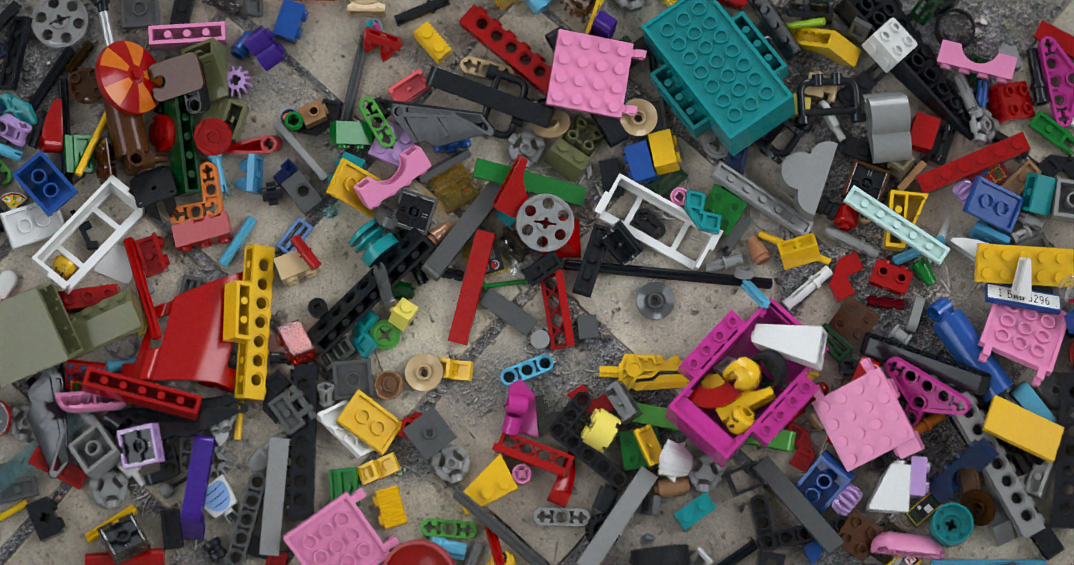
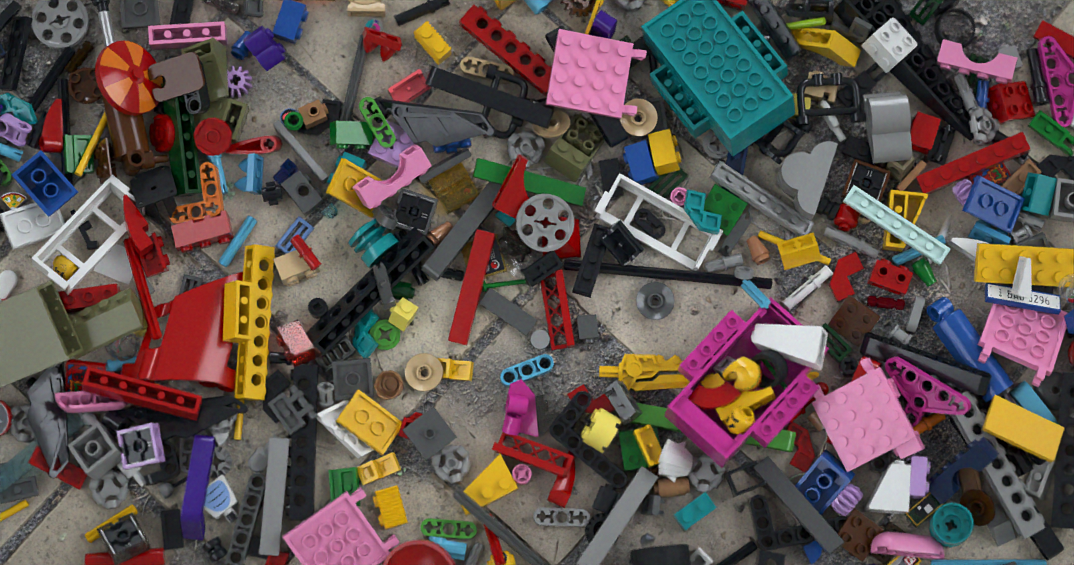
black brick [25,496,66,542] -> none
none -> red slope [123,194,153,258]

